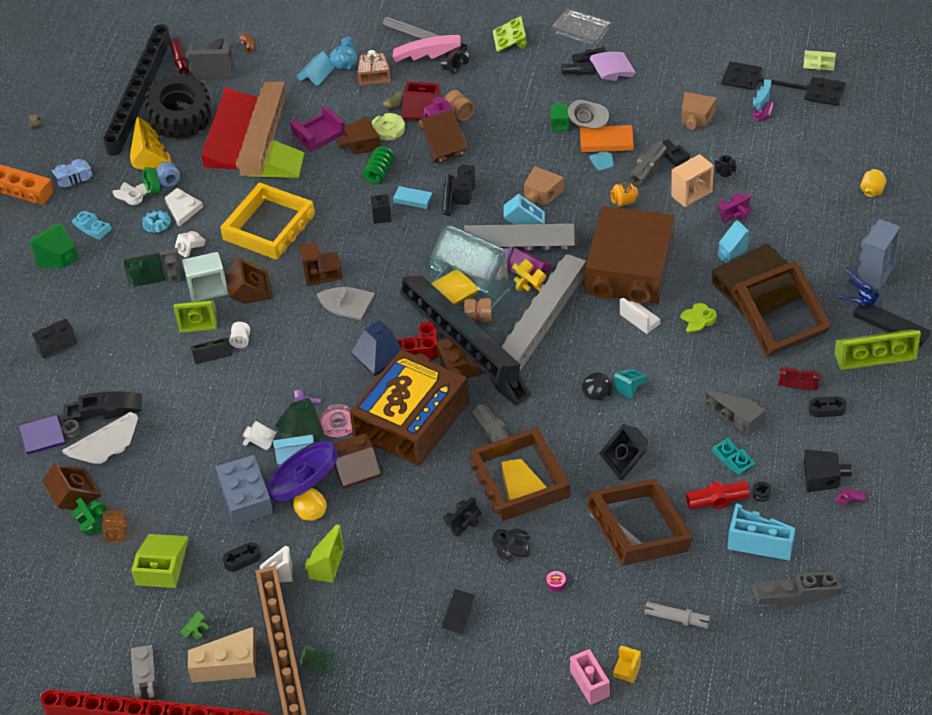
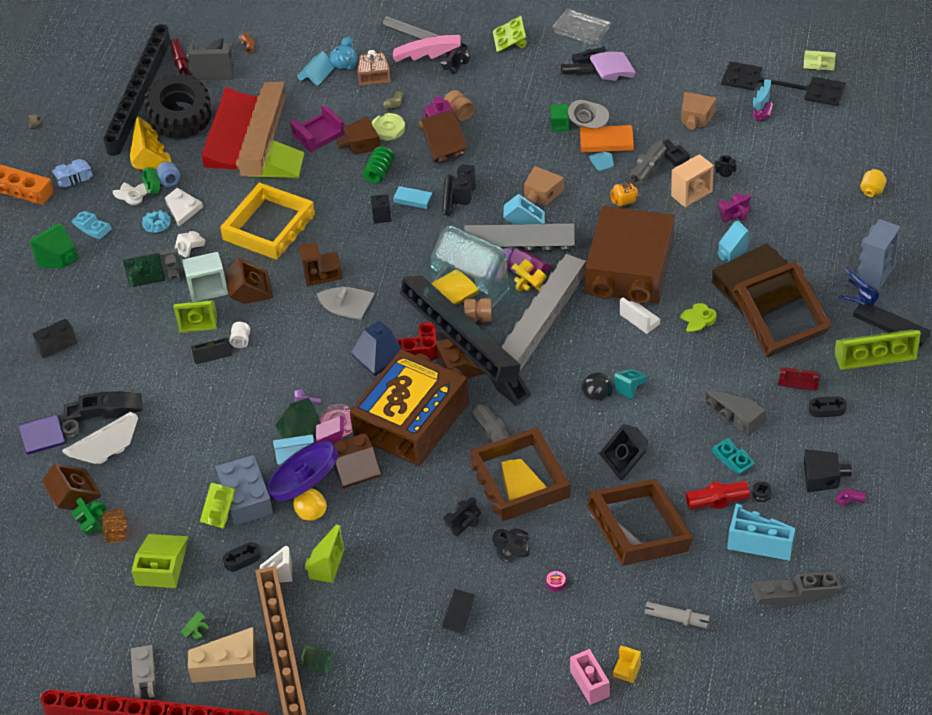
white bracket [243,421,276,450] -> none
dark red slope [402,81,441,120] -> none
none -> lime hinge [200,483,235,528]
none -> slope [316,416,344,443]

